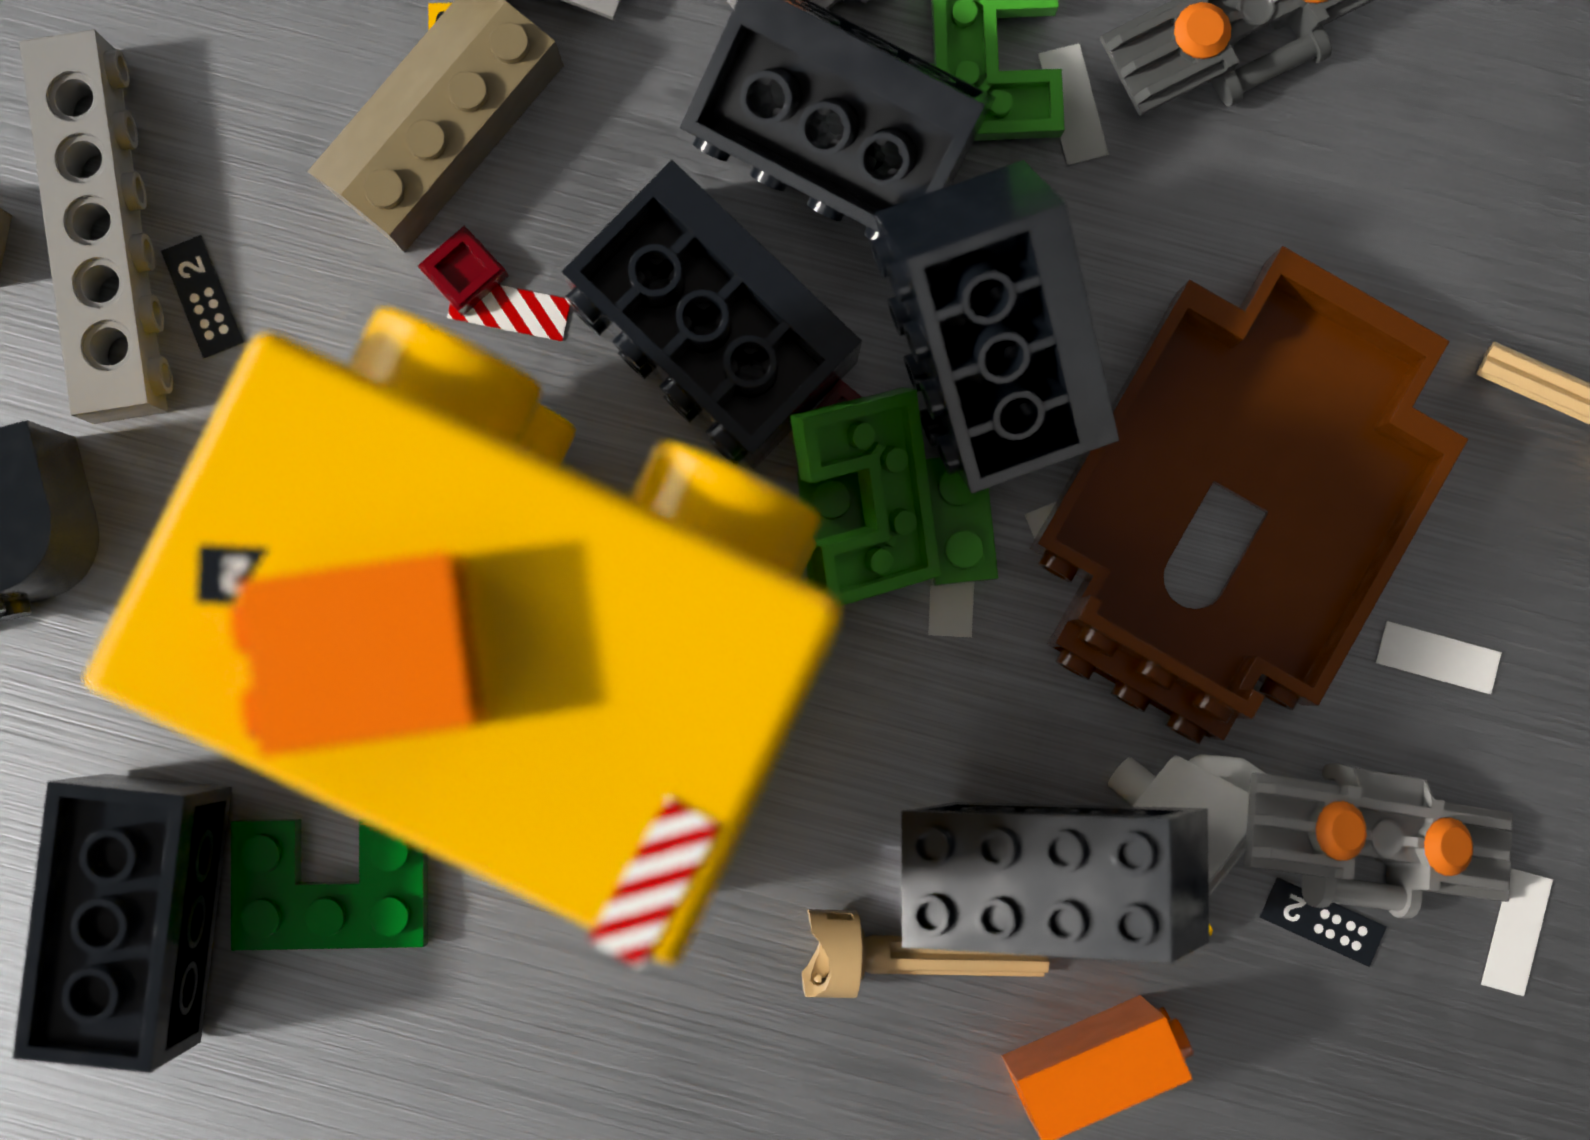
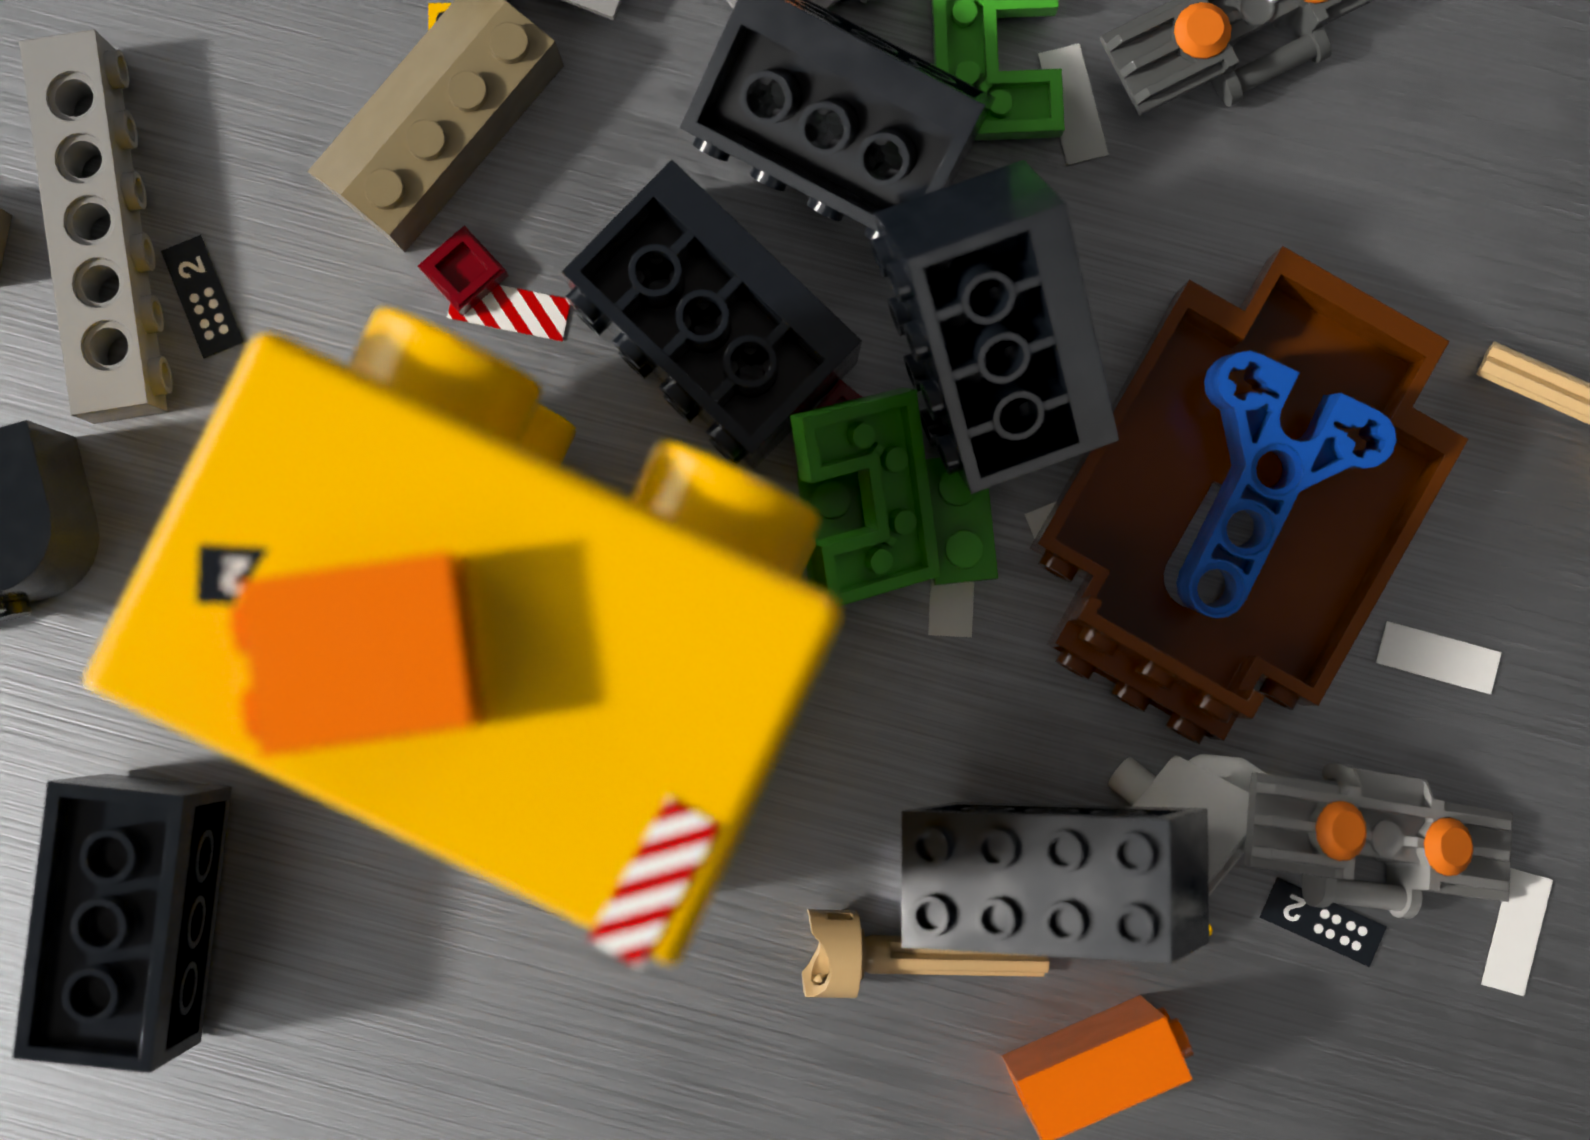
green plate [231,819,428,951] -> none
none -> blue beam [1176,351,1396,618]

